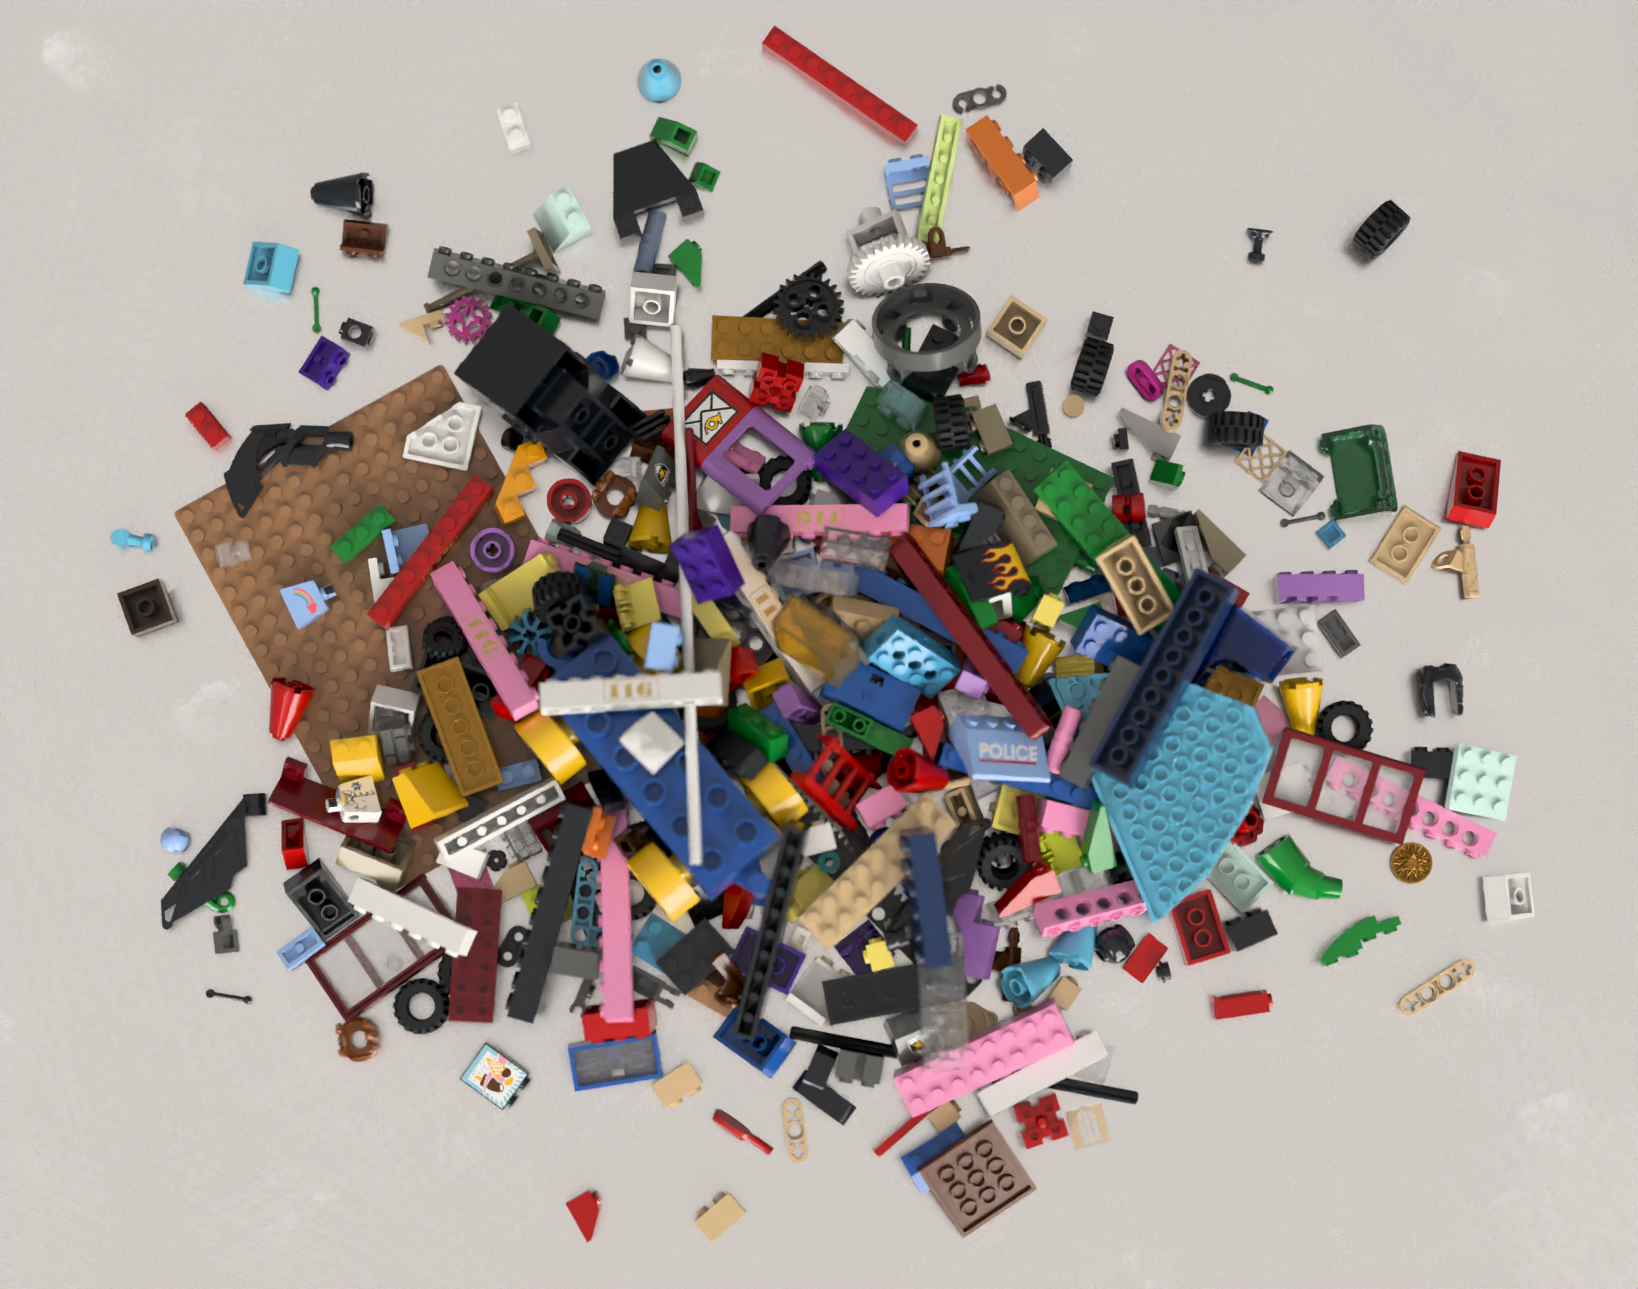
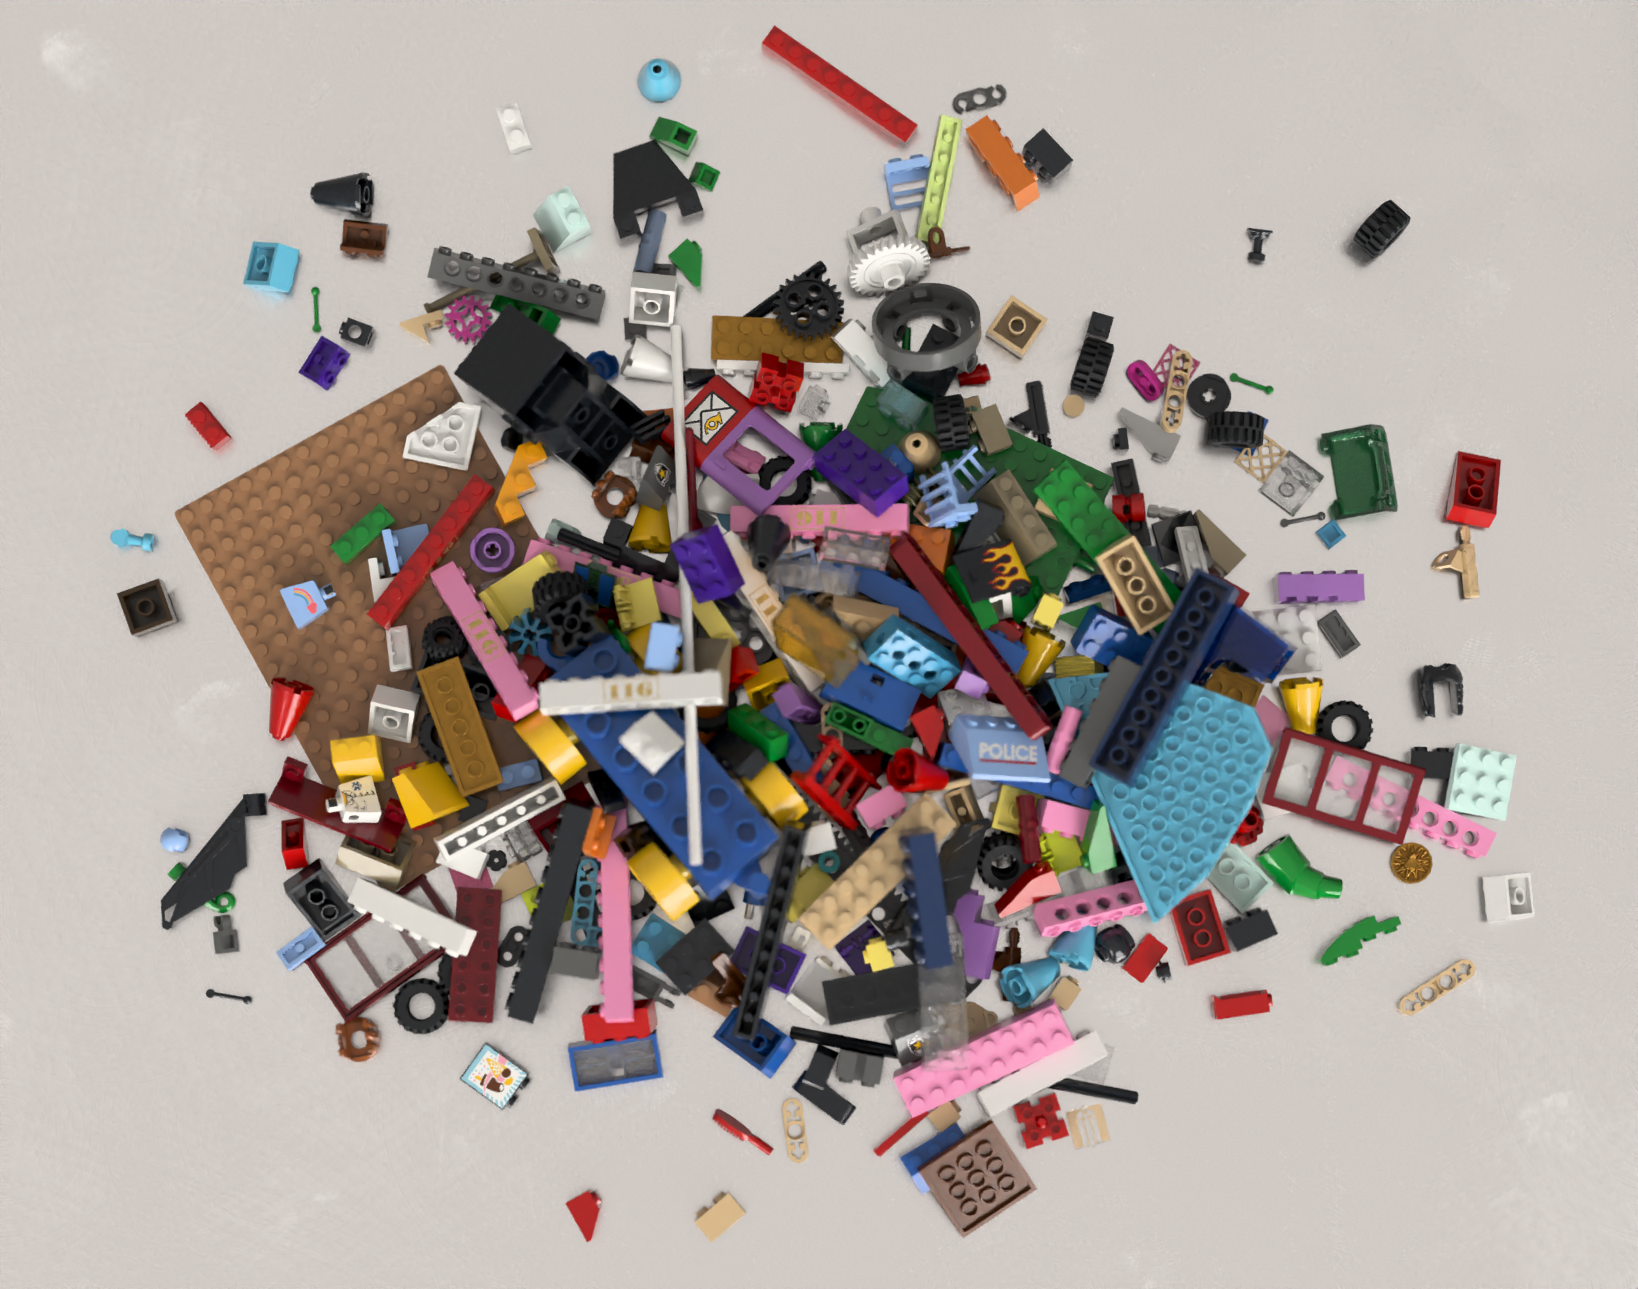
clear piece [214,538,252,568] -> none
black piece [224,423,354,518] -> none
dark grey brick [378,714,416,765] -> none
red brick [547,478,592,525] -> none
dark grey plate [569,979,595,1017] -> none
tan brick [651,1060,703,1108] -> none
red slope [722,865,761,929] -> none
green slope [1148,459,1186,491] -> none
tan tile [1369,505,1441,584] -> none

